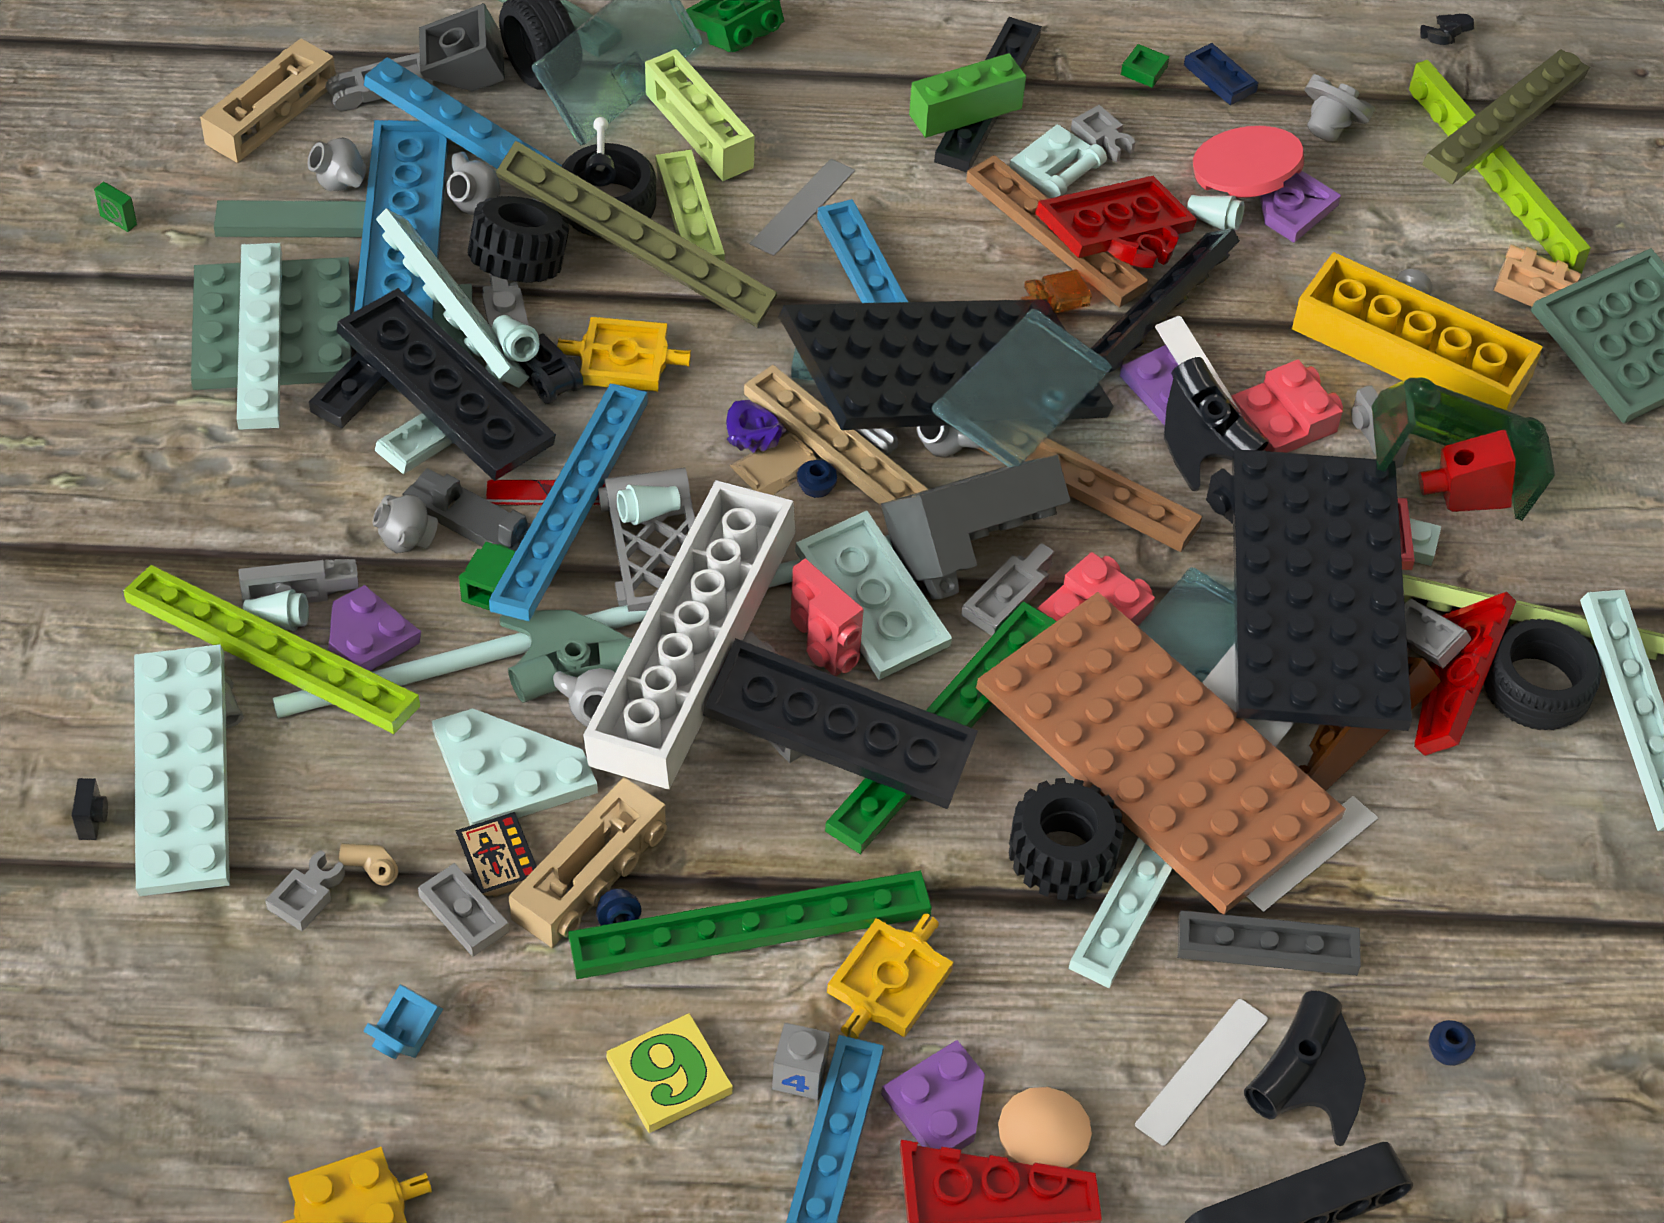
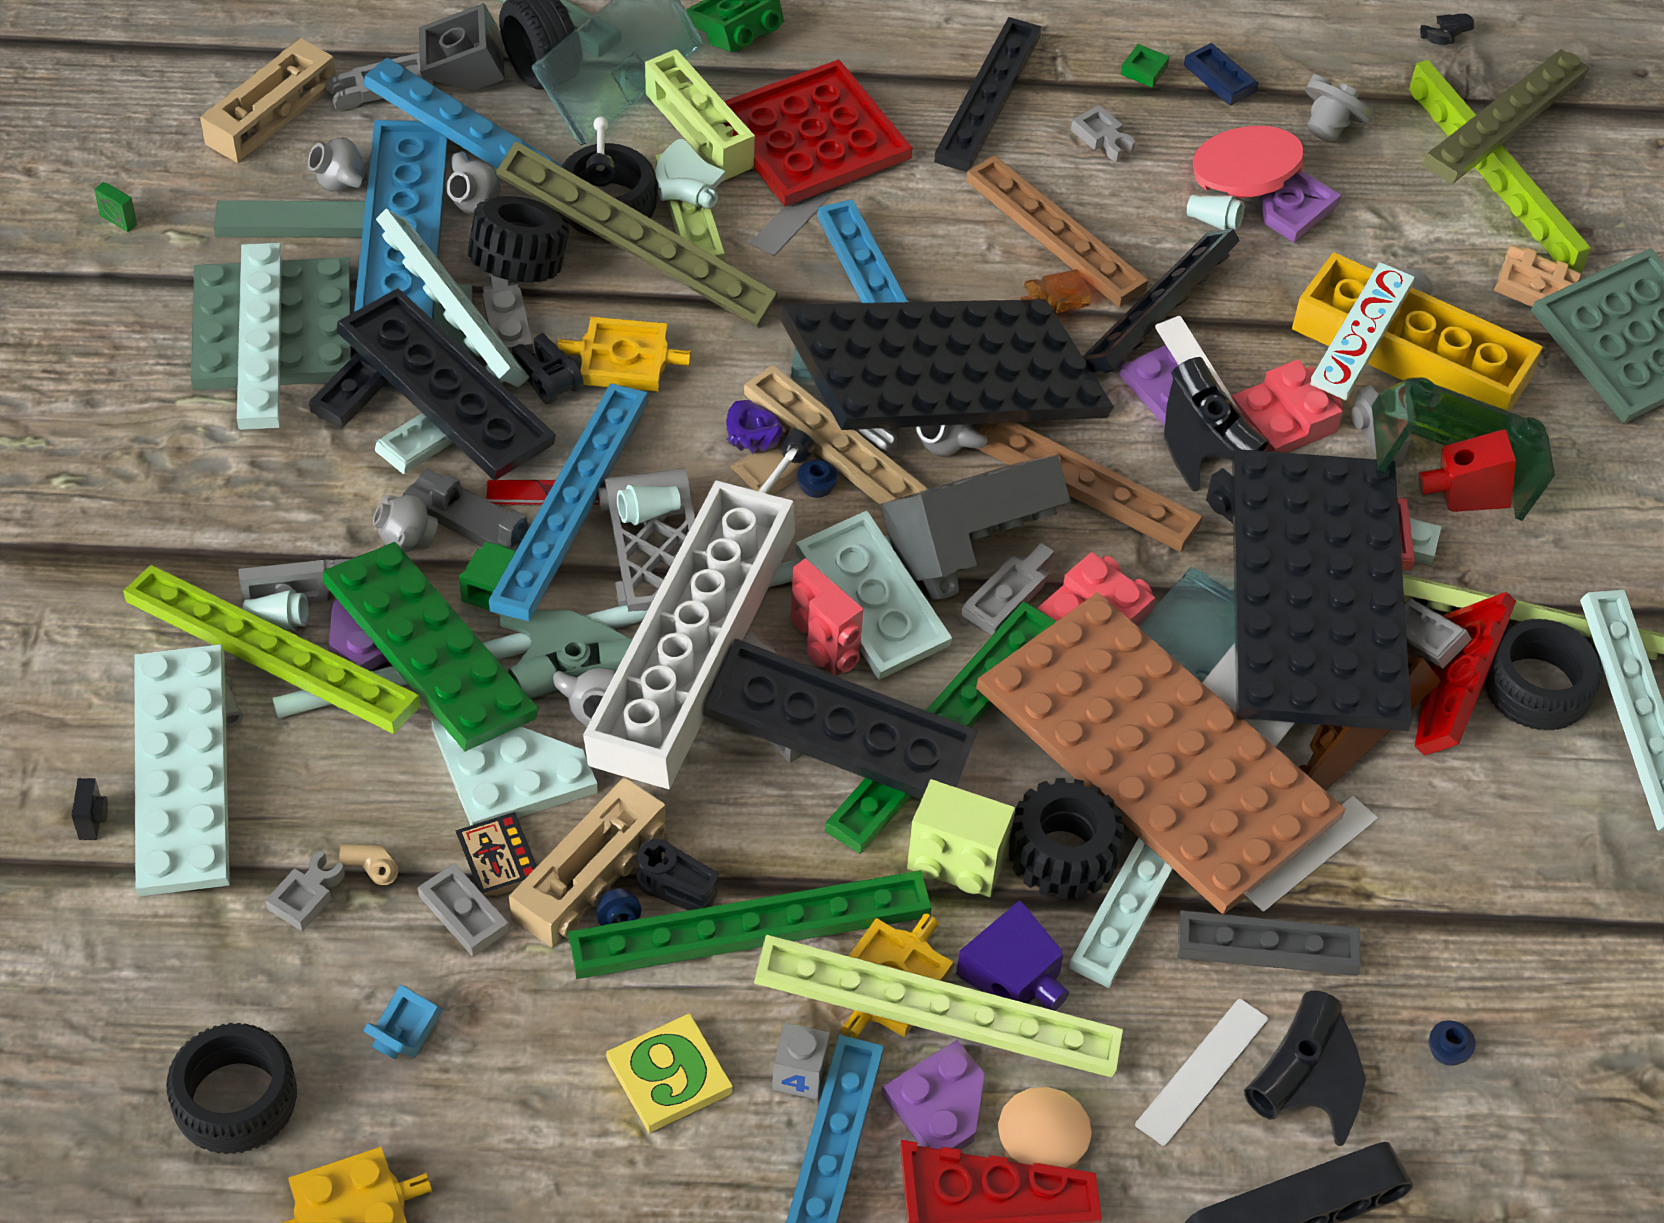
light aqua cone [492,315,539,362] -> none
bright green brick [909,53,1026,138] -> none
clear light blue door [932,309,1112,467] -> none
light aqua plate [1010,124,1107,198] -> none
red plate [1035,176,1197,268] -> none
none -> black tyre [166,1023,297,1154]
none -> green plate [323,542,538,752]
none -> black piece [636,839,718,911]
none -> light aqua arm [655,139,726,209]
none -> red plate [723,59,913,207]
none -> yellowish green plate [754,935,1123,1078]
none -> black hinge [758,428,817,494]
none -> yellowish green brick [907,779,1015,897]
none -> dark purple torso [956,900,1069,1011]
none -> light aqua tile [1310,262,1415,400]

